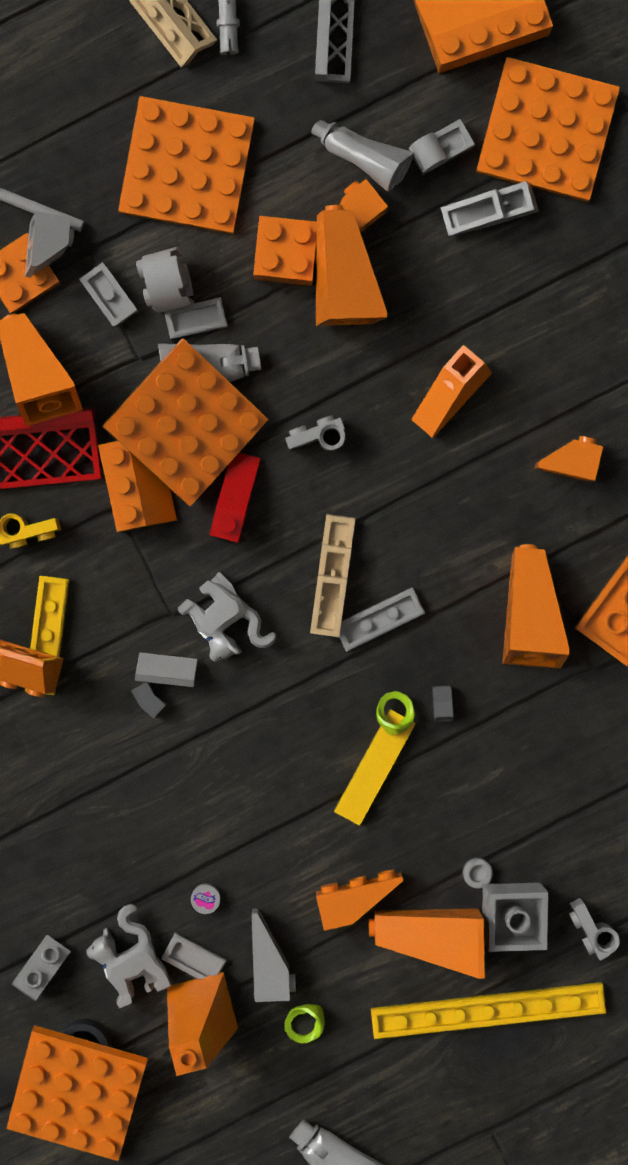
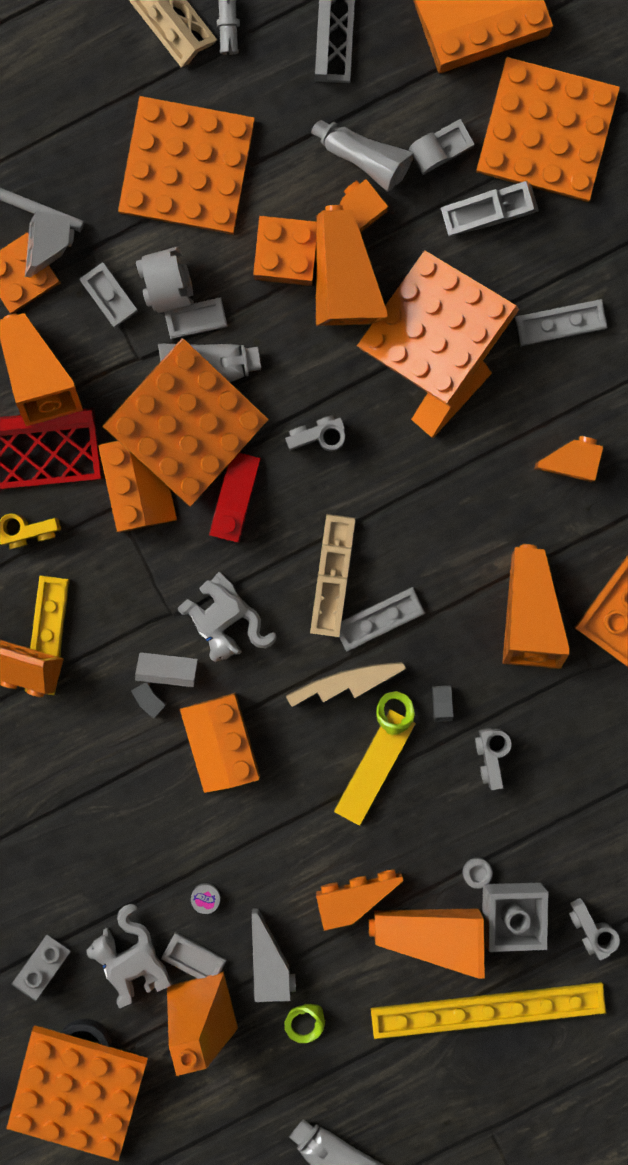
none -> orange slope [180,693,260,793]
none -> tan slope [286,662,406,707]
none -> orange plate [357,250,519,407]
none -> light grey plate [475,728,511,790]
none -> light grey tile [515,299,607,346]

